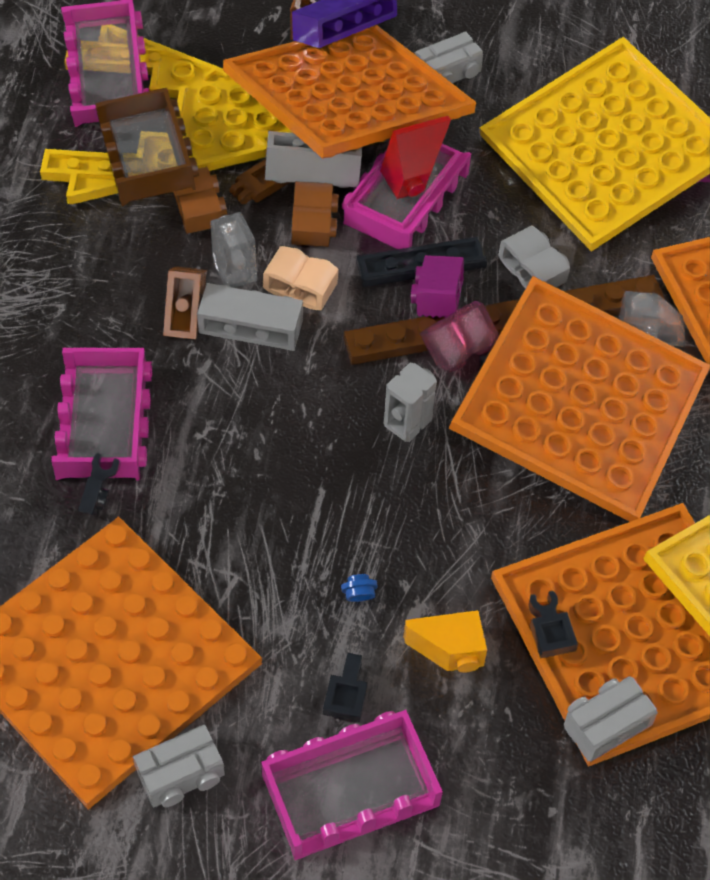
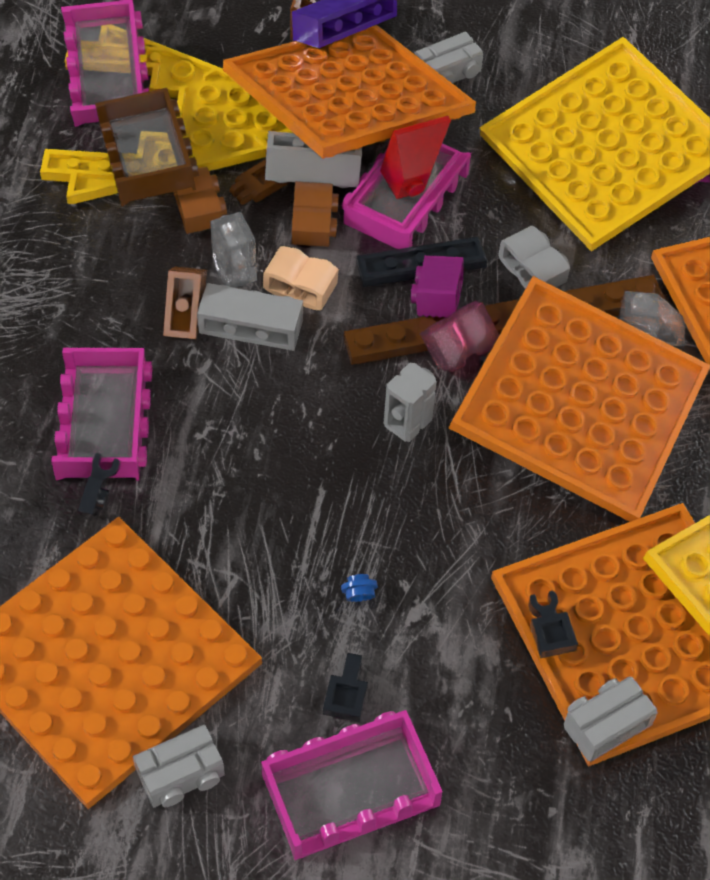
light orange slope [404,610,487,673] -> none

